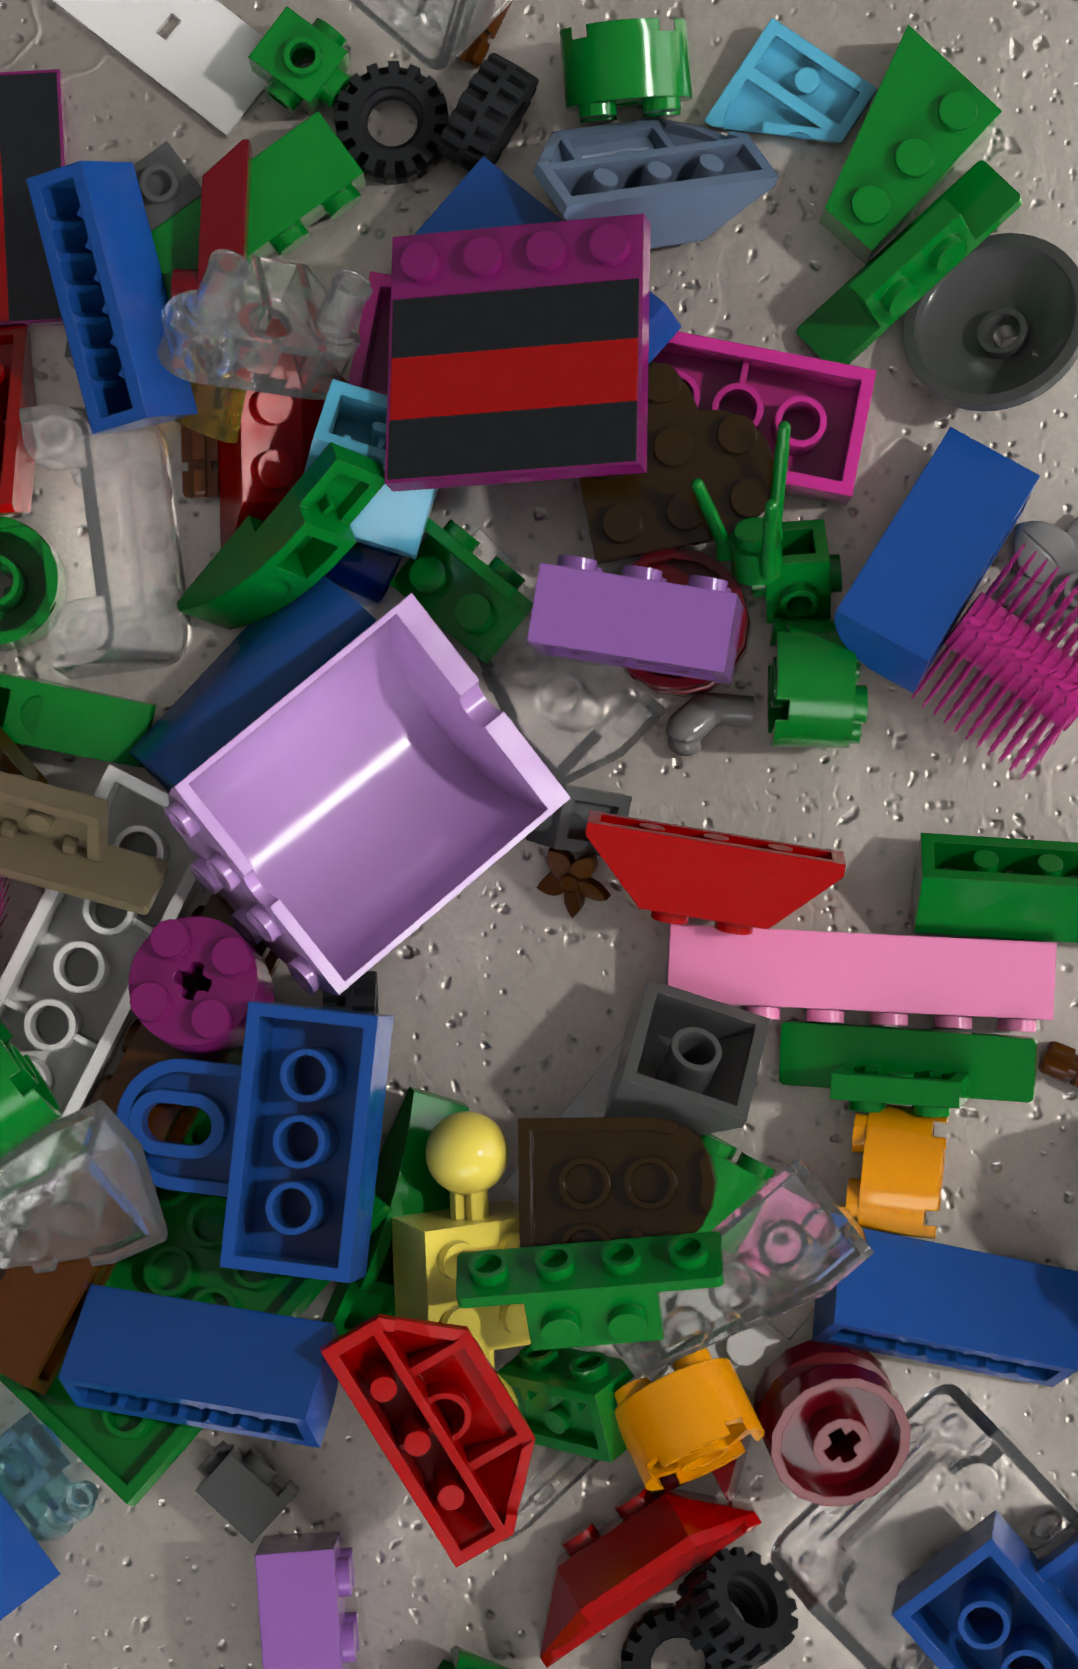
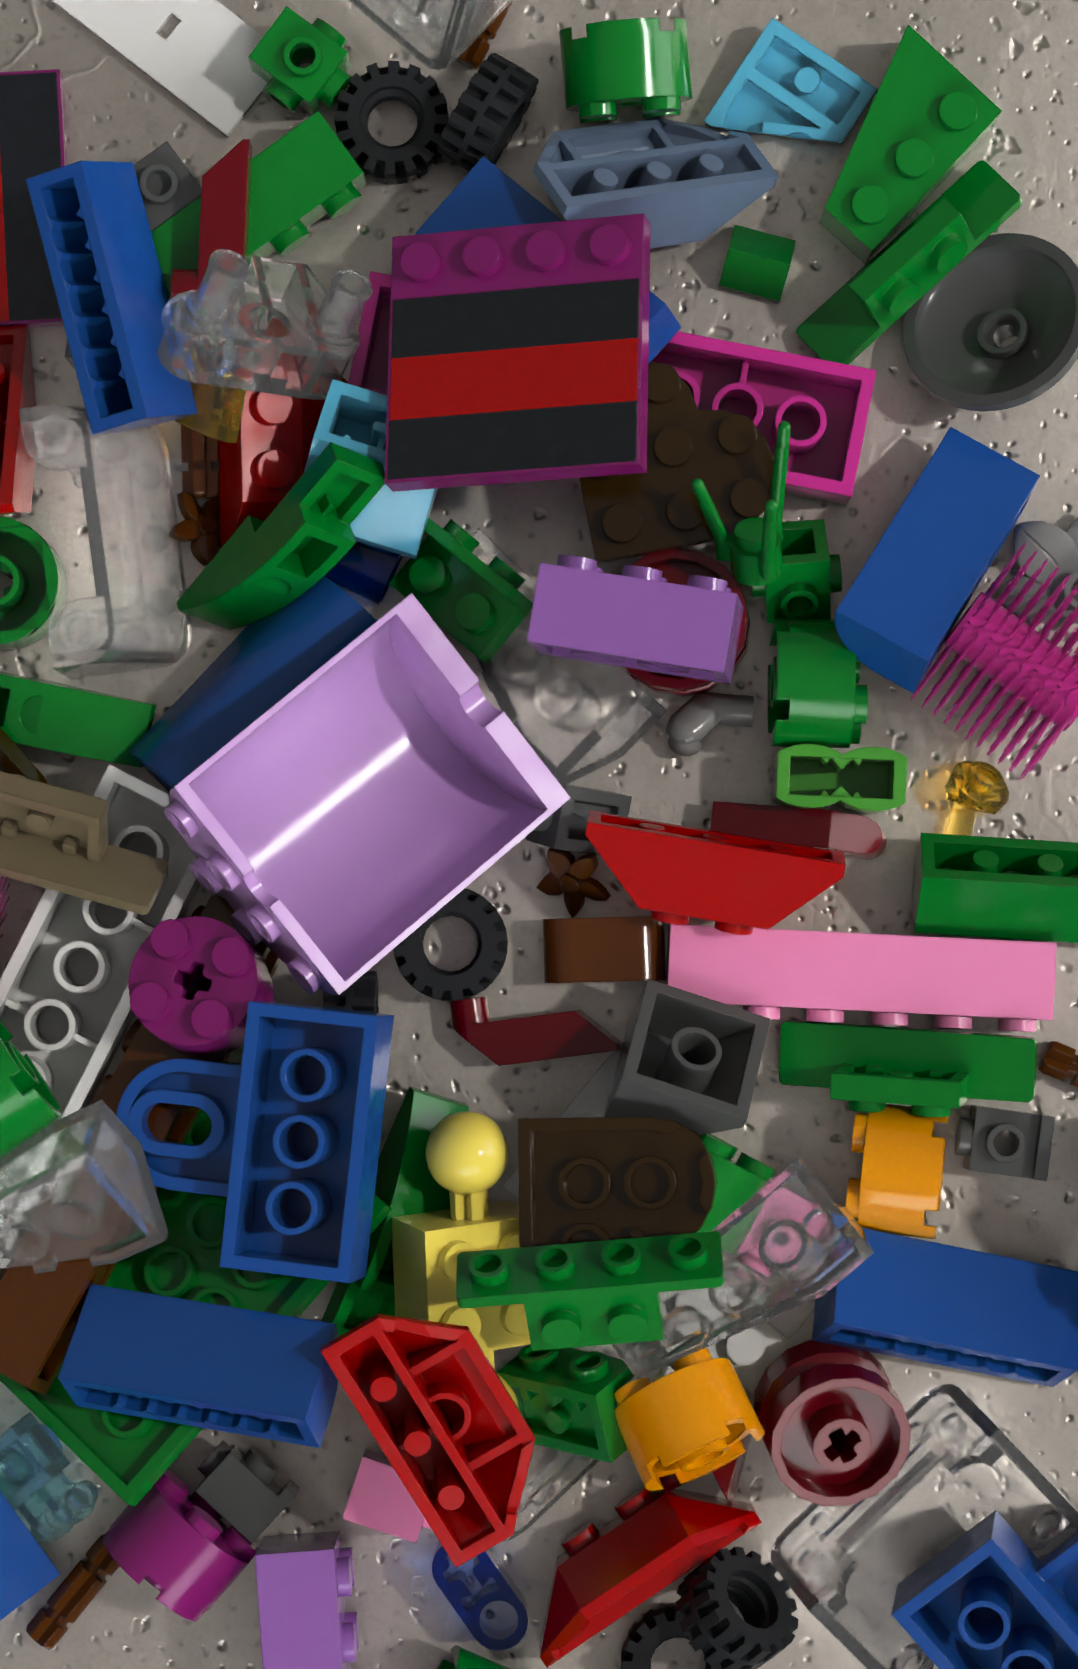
none -> reddish brown axle [26,1534,120,1650]
none -> magenta brick [103,1469,258,1622]
none -> reddish brown plant [168,491,221,566]
none -> bright pink brick [342,1449,432,1543]
none -> black tyre [393,888,508,1001]
none -> clear blue beam [432,1542,528,1651]
none -> dark red piece [449,996,623,1066]
none -> reddish brown beam [543,916,666,983]
none -> dark red piece [710,801,887,859]
none -> green slope [718,225,796,303]
none -> bright green brick [772,744,907,814]
none -> clear yellow plate [945,761,1009,836]
none -> dark grey brick [955,1105,1055,1181]

